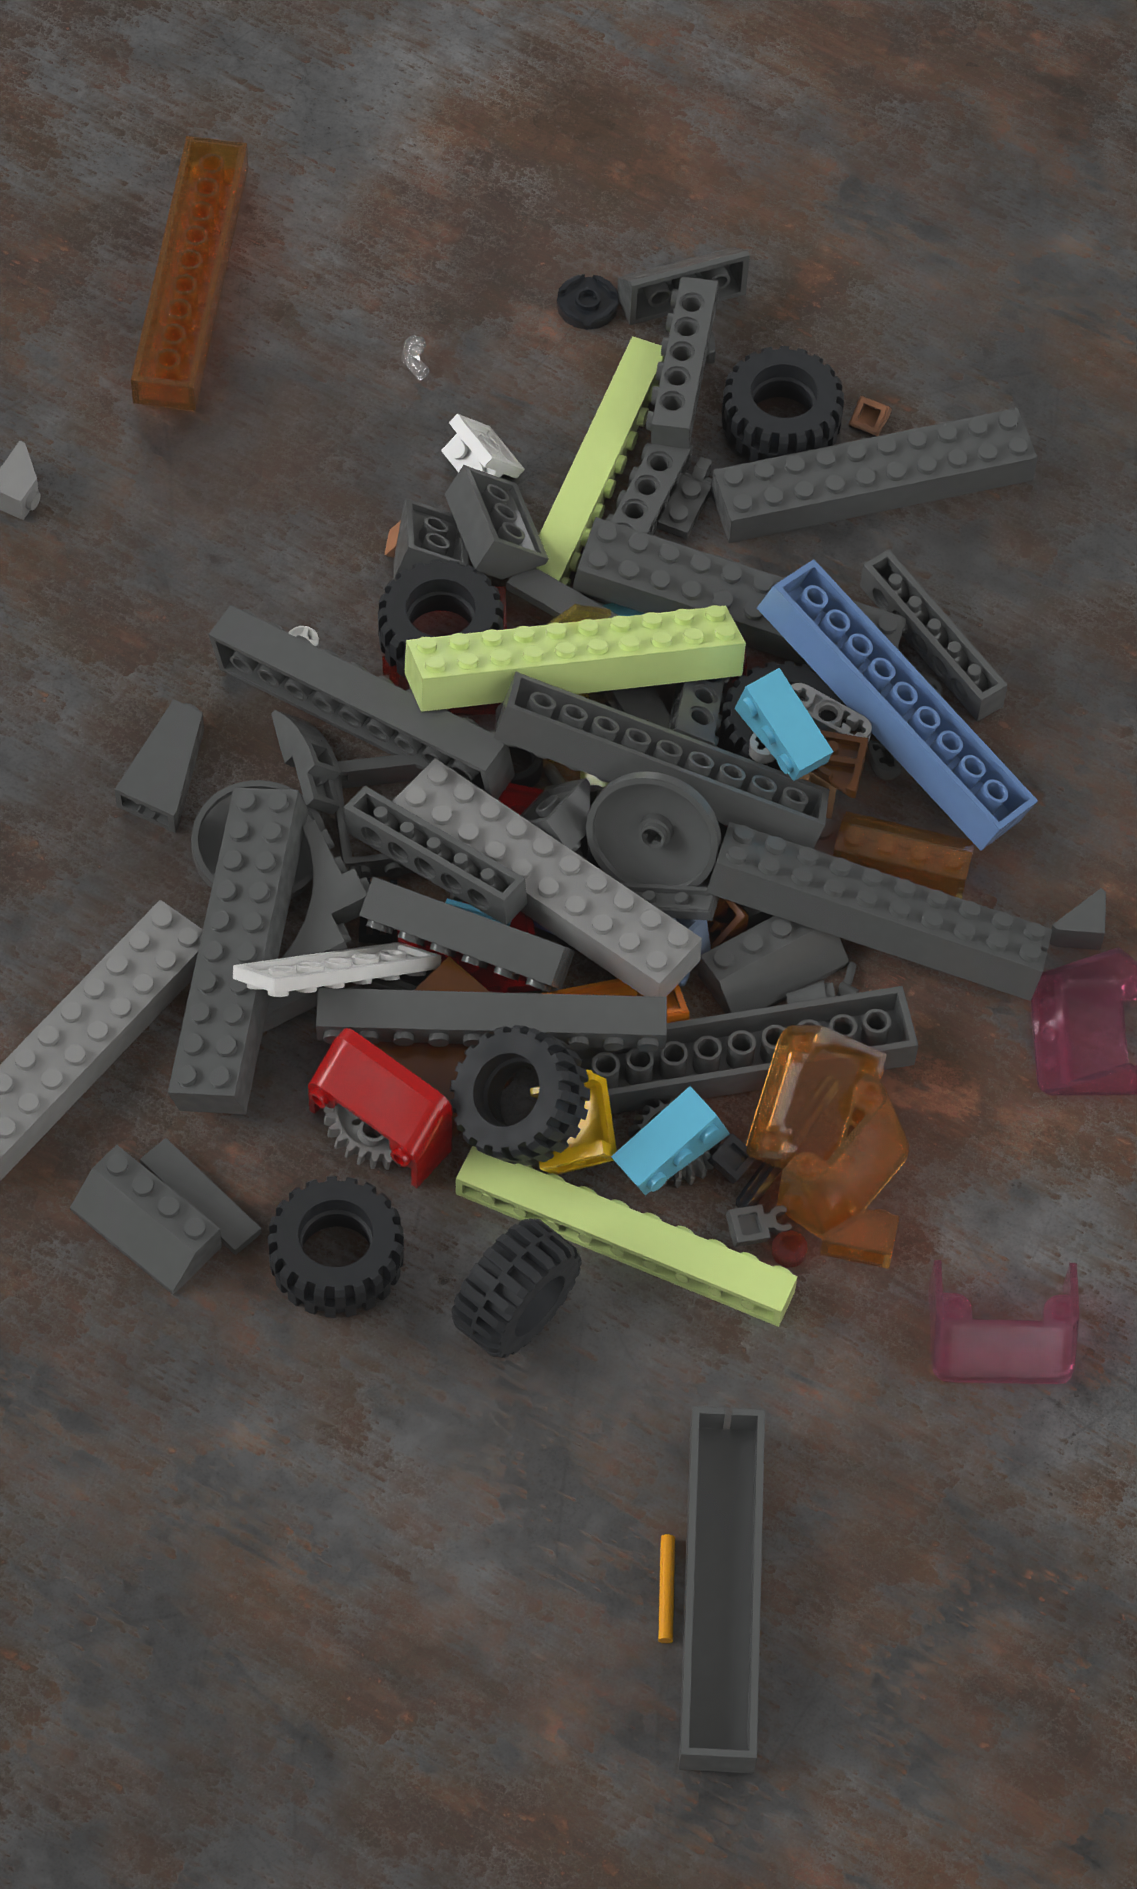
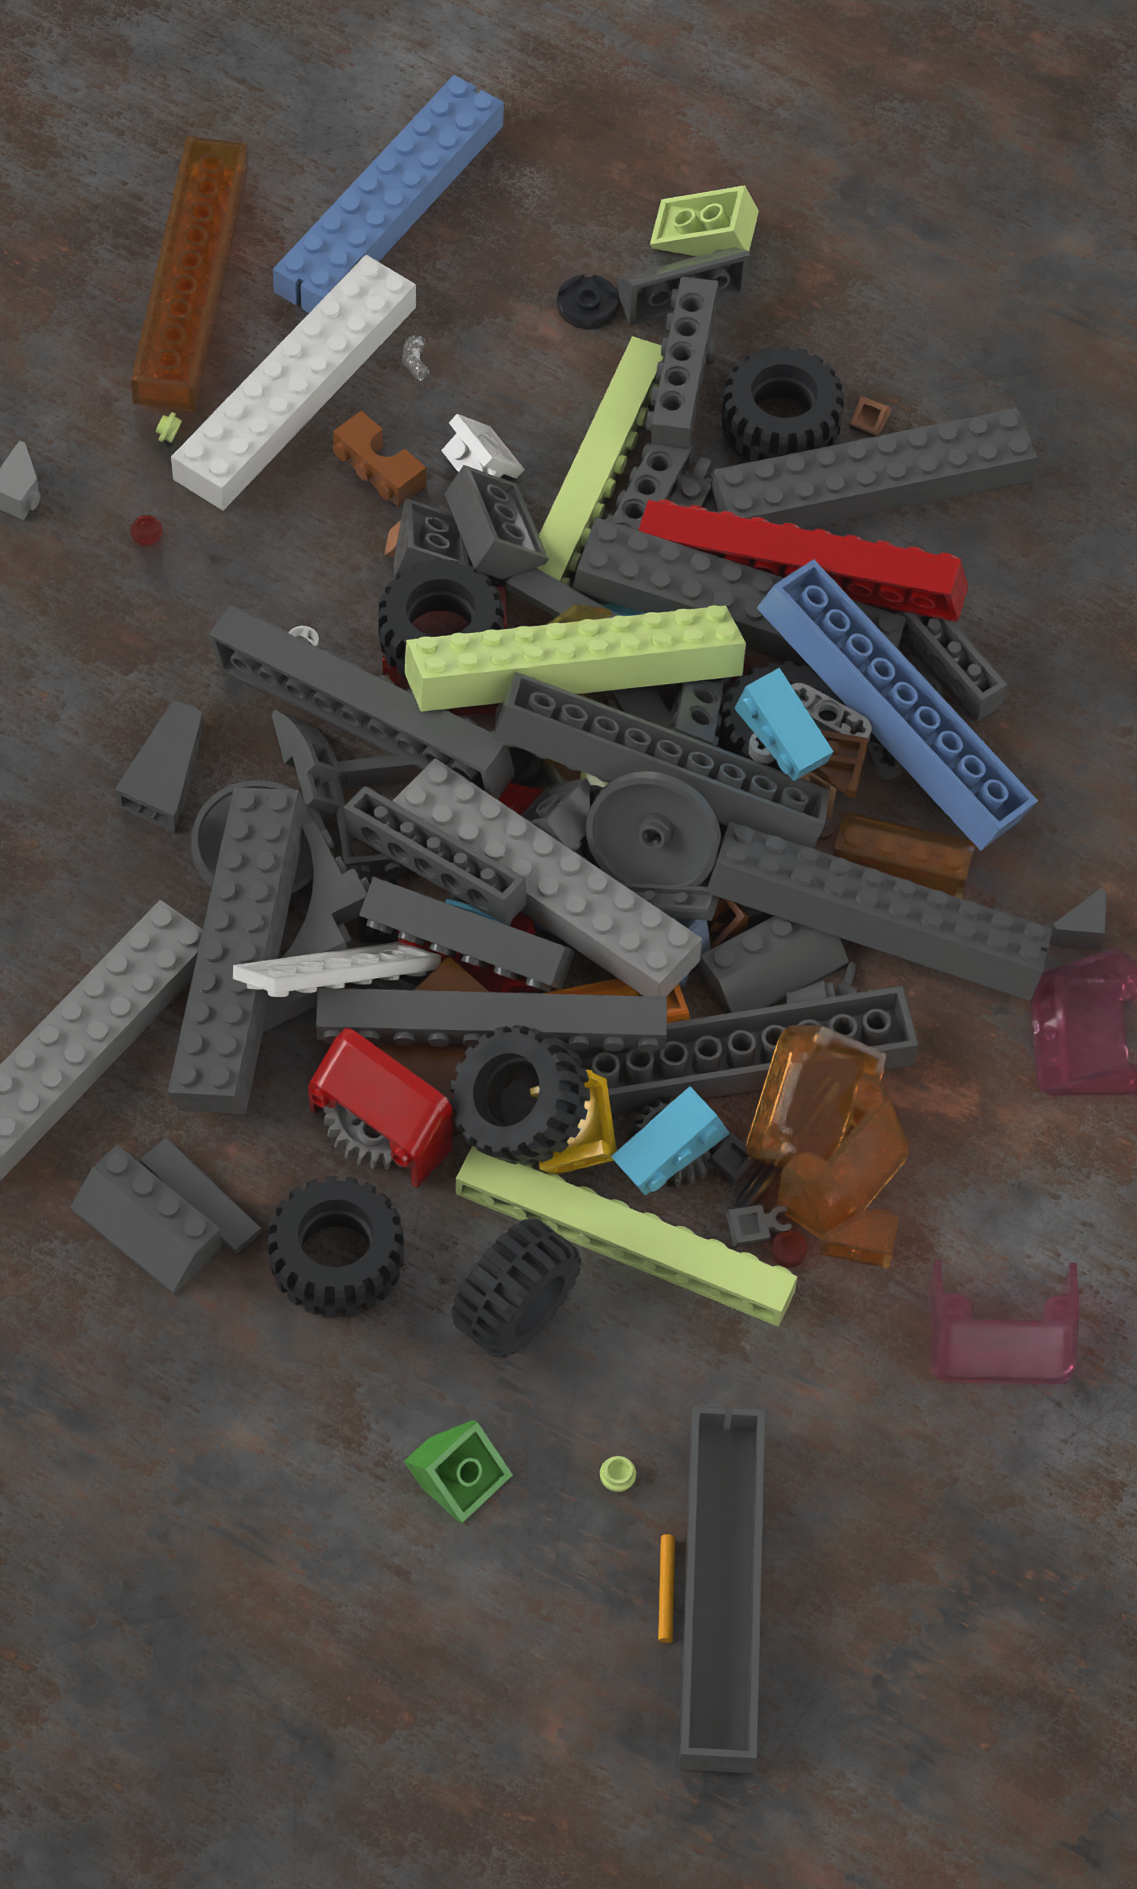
none -> clear red plate [130,515,163,546]
none -> yellowish green plate [155,412,182,443]
none -> white brick [171,255,416,511]
none -> medium blue piece [273,75,504,313]
none -> dark orange arch [333,411,426,507]
none -> bright green slope [404,1420,513,1523]
none -> yellowish green plate [600,1456,636,1492]
none -> red brick [638,499,969,622]
none -> yellowish green slope [650,185,759,257]

